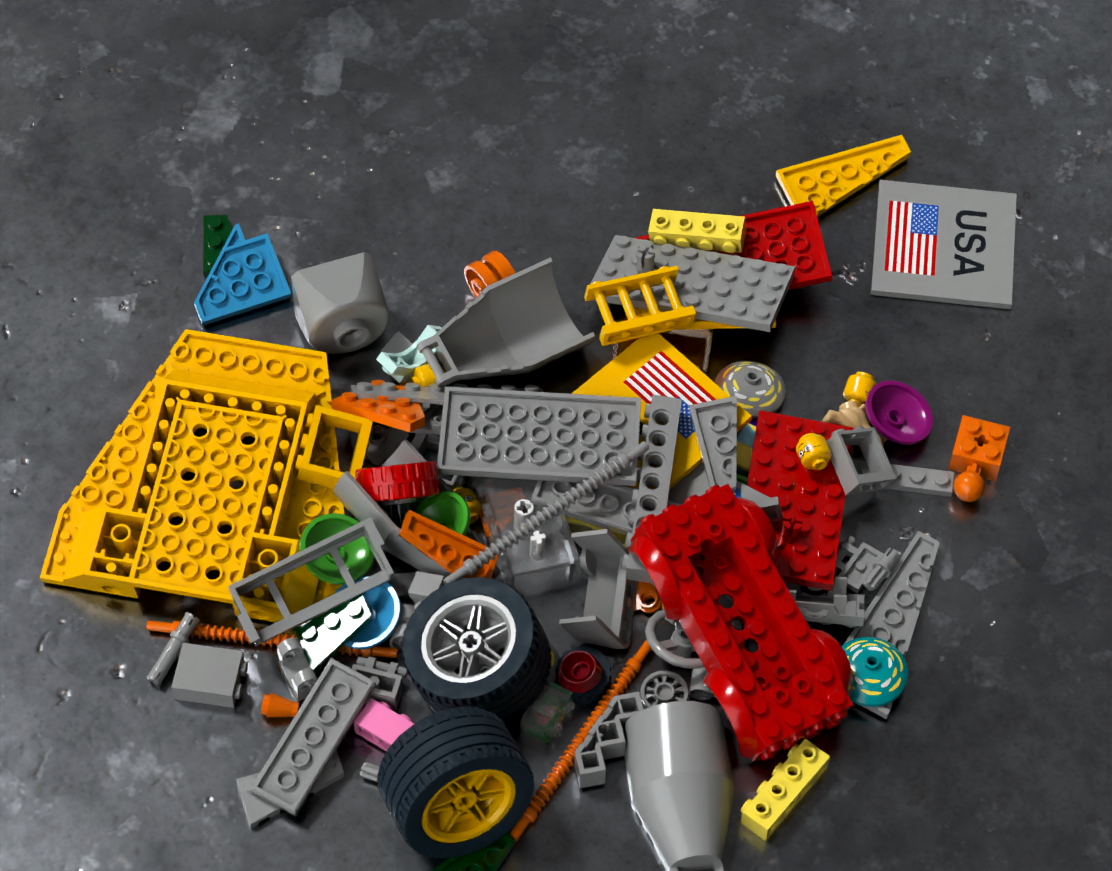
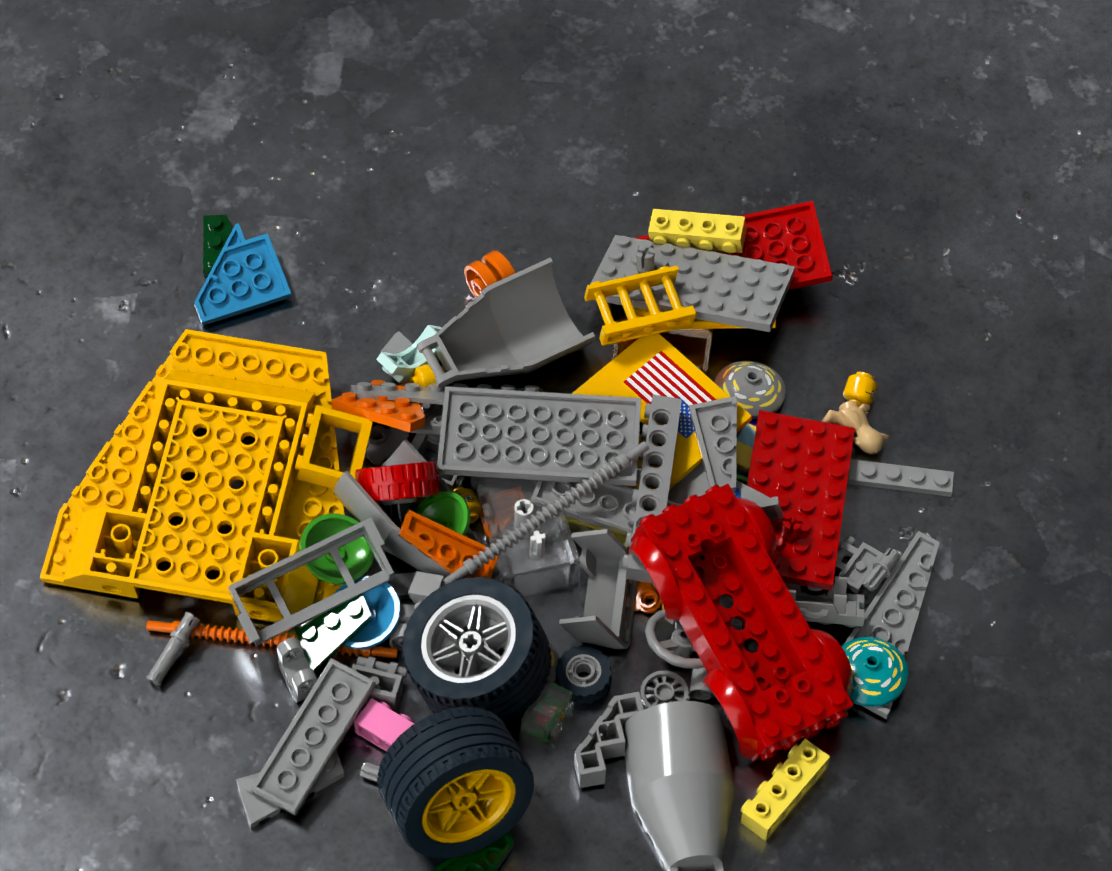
light grey brick [171,643,248,708] -> none
orange cone [260,693,299,718] -> none
light grey piece [291,252,389,354] -> none
orange hose [509,640,652,842] -> none
dark red hat [558,651,602,693] -> none
yellow wing [776,135,911,217] -> none
yellow head [796,433,832,470] -> none
light grey window [826,426,896,495] -> none
magenta dish [865,380,933,445] -> none
light grey tile [871,180,1017,309] -> none
orange brick [949,415,1010,502] -> none

